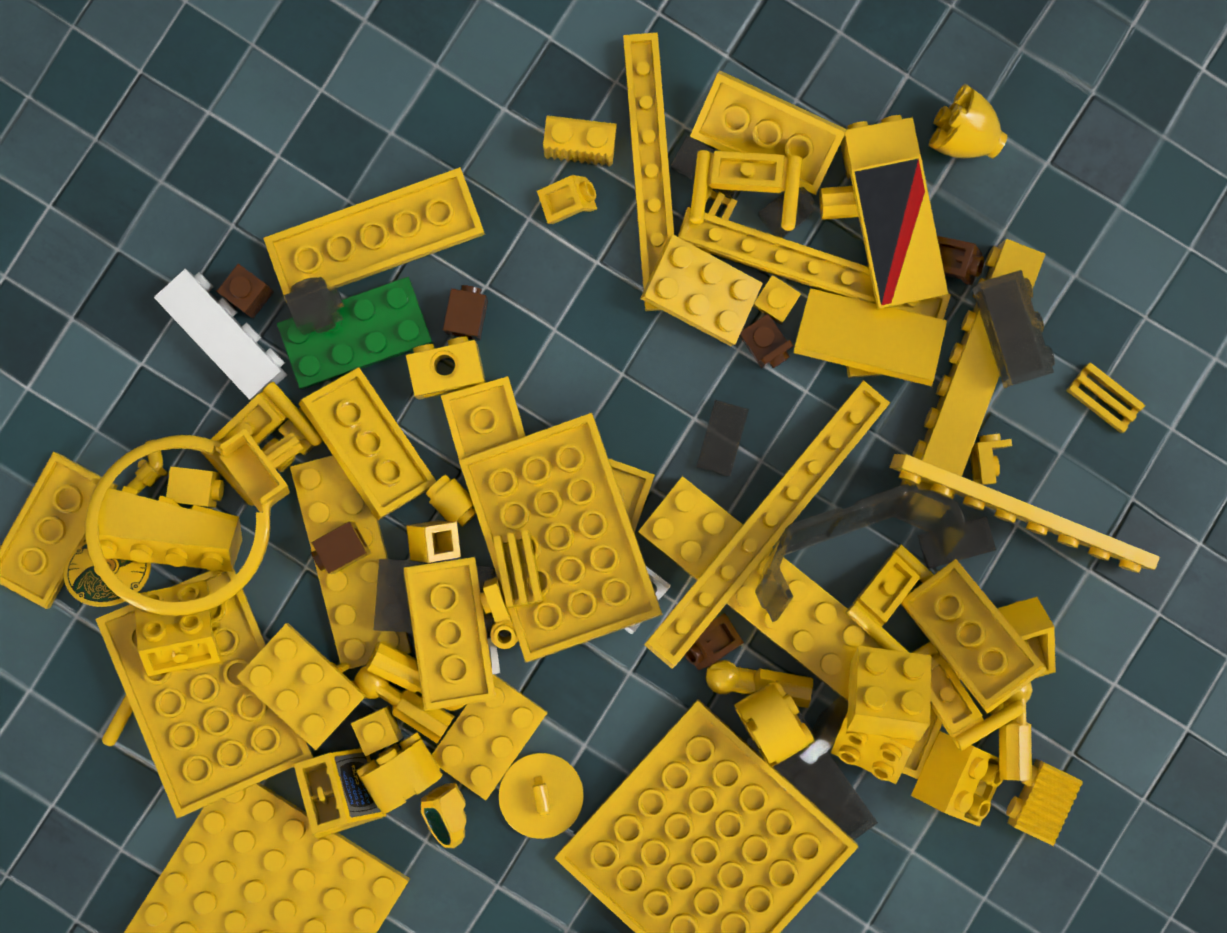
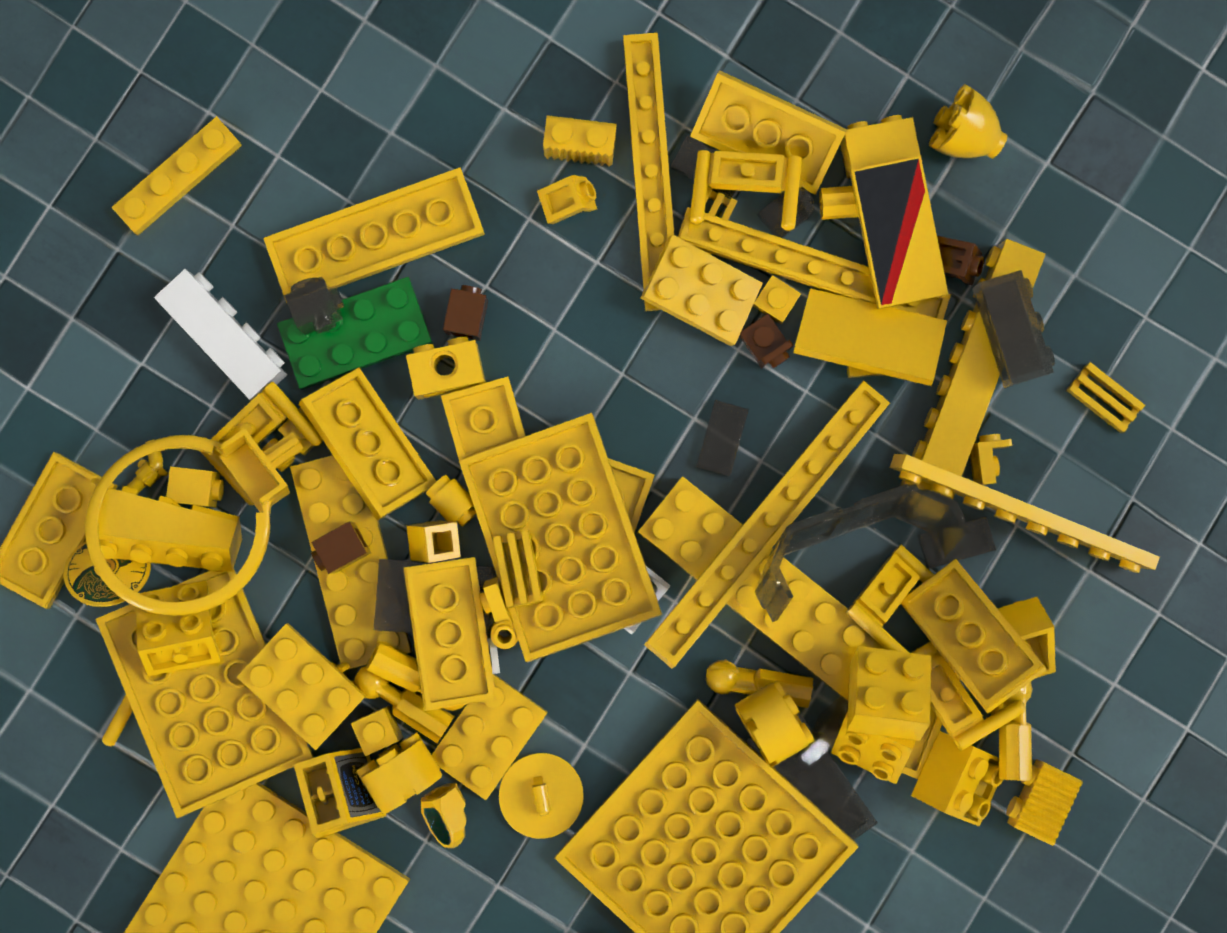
reddish brown brick [216,264,274,319] -> none
reddish brown bracket [685,613,744,670] -> none
none -> yellow plate [112,116,242,235]

